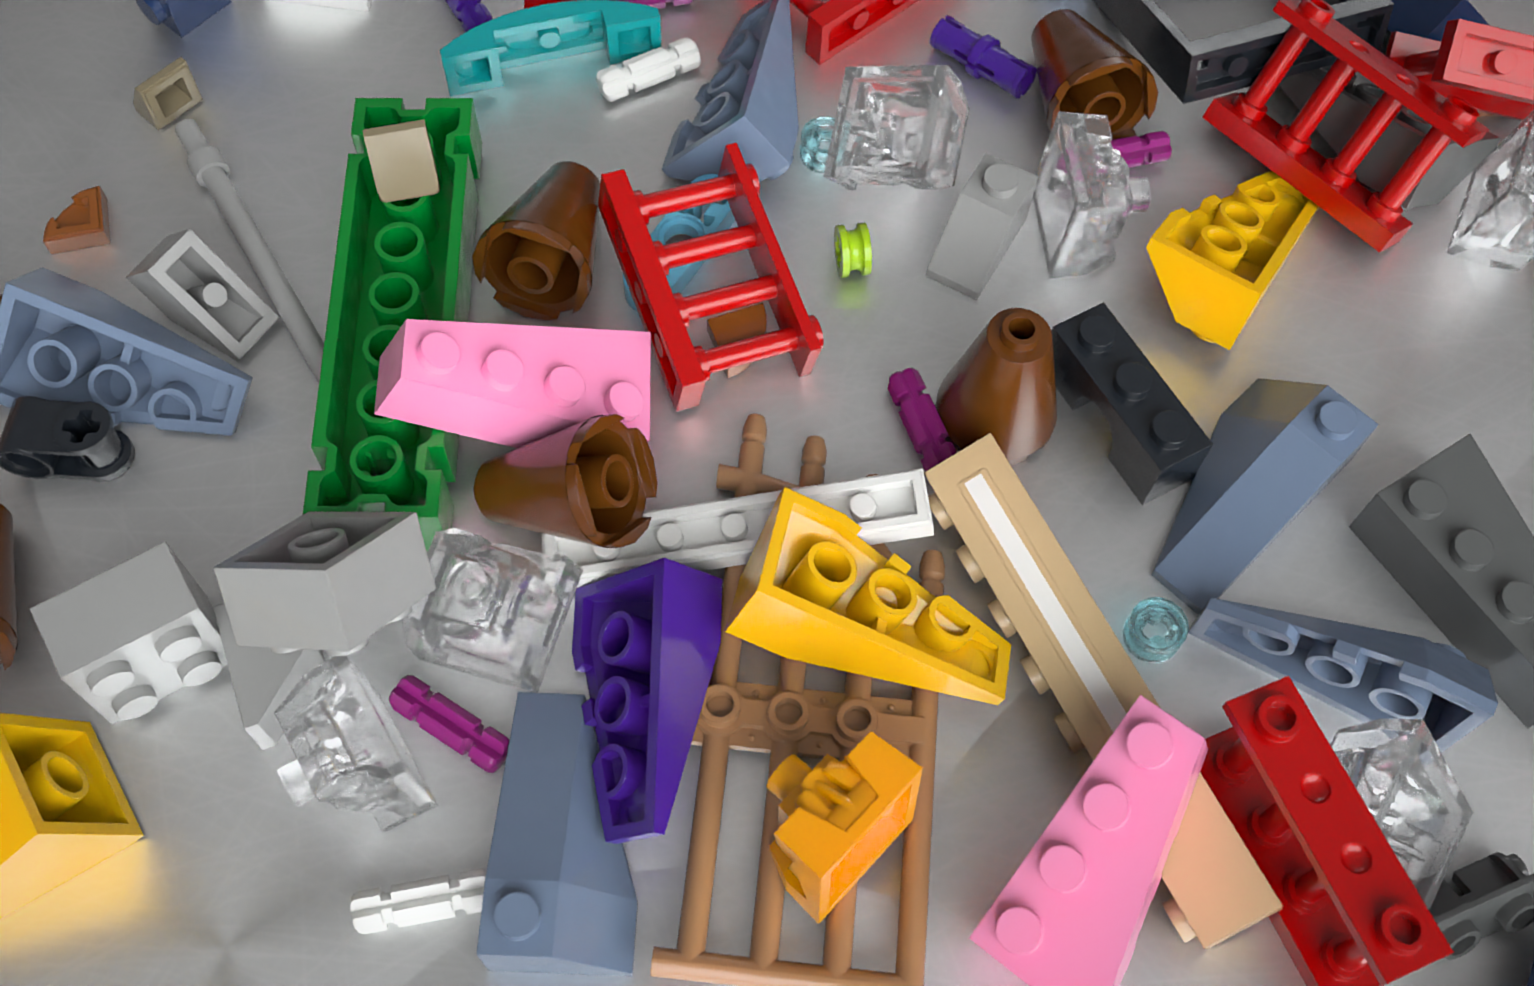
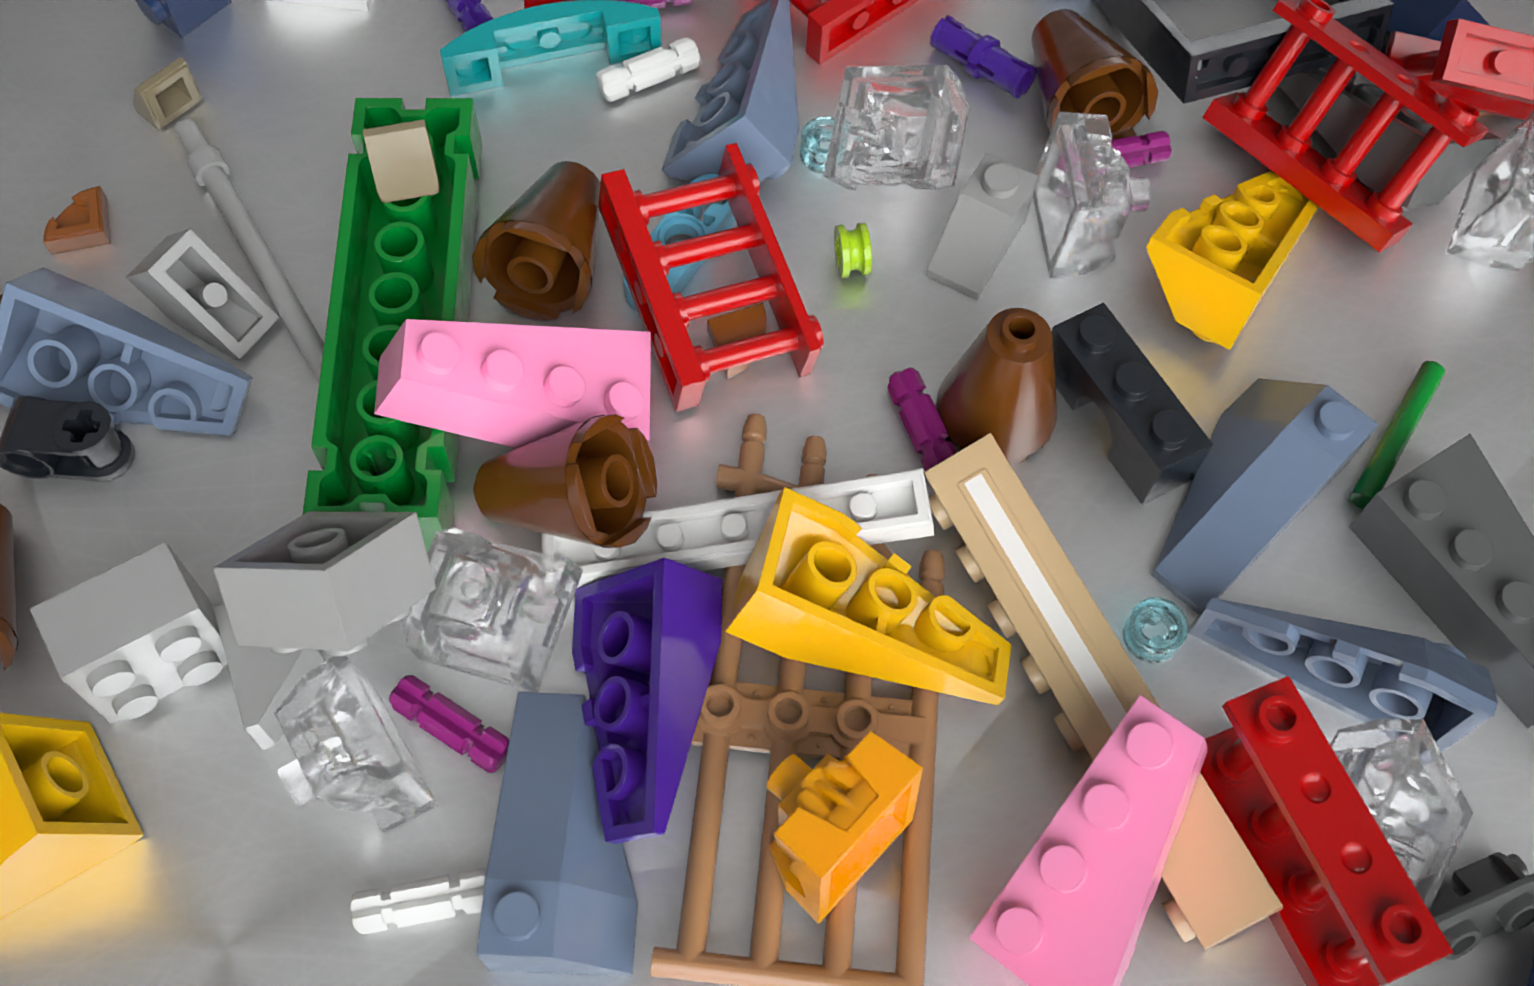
none -> green bar [1349,361,1445,509]

